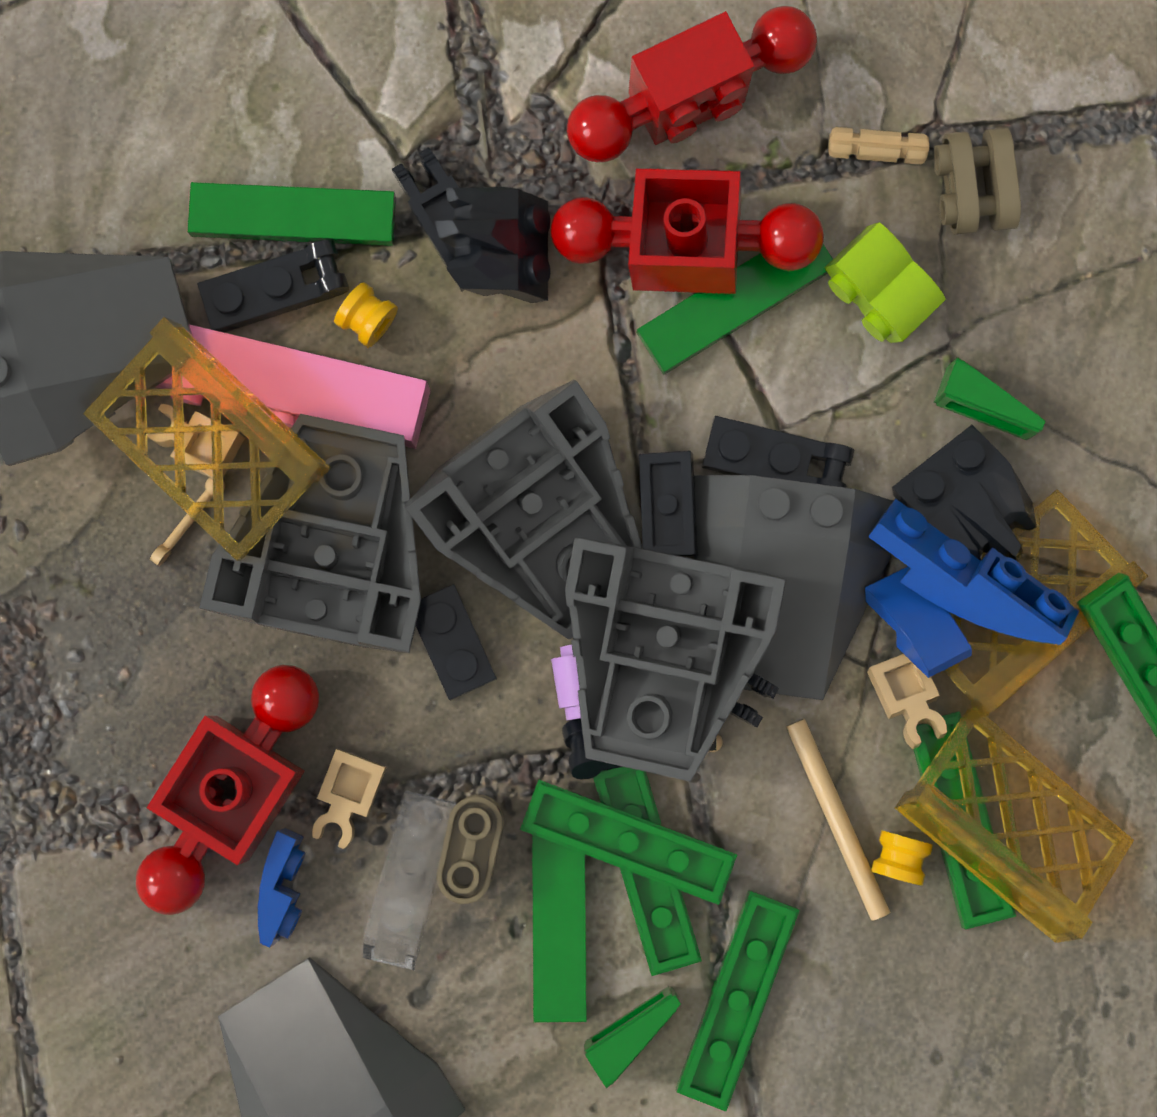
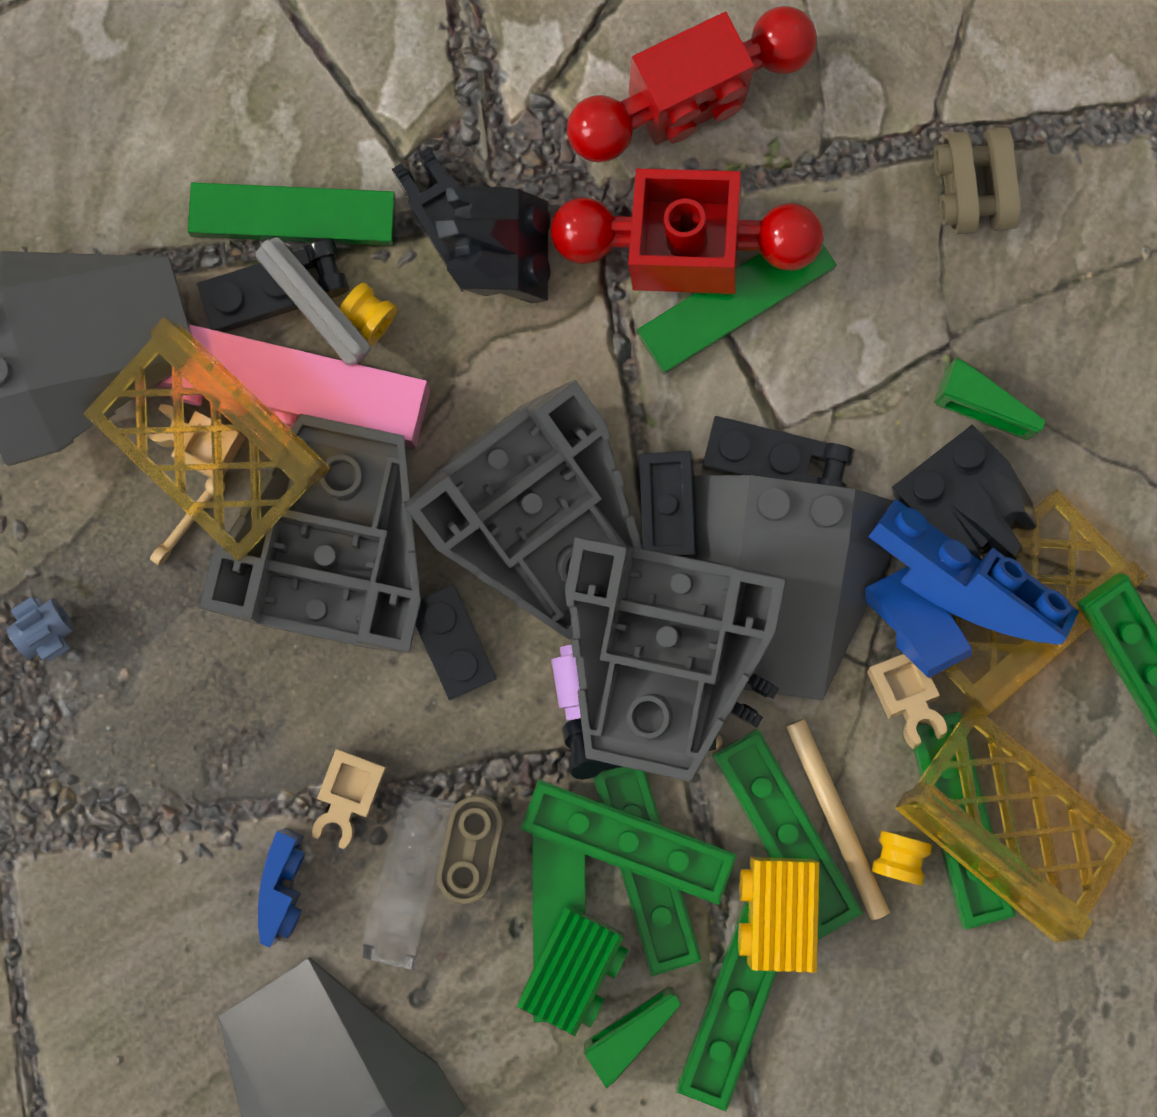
red brick [136,665,319,915] -> none
lime brick [824,222,946,343] -> none
tan axle [828,127,929,165] -> none
none -> sand blue gear [7,596,75,662]
none -> light grey axle [256,237,371,366]
none -> green brick [517,904,628,1036]
none -> green tile [712,729,864,940]
none -> yellow brick [738,857,819,973]

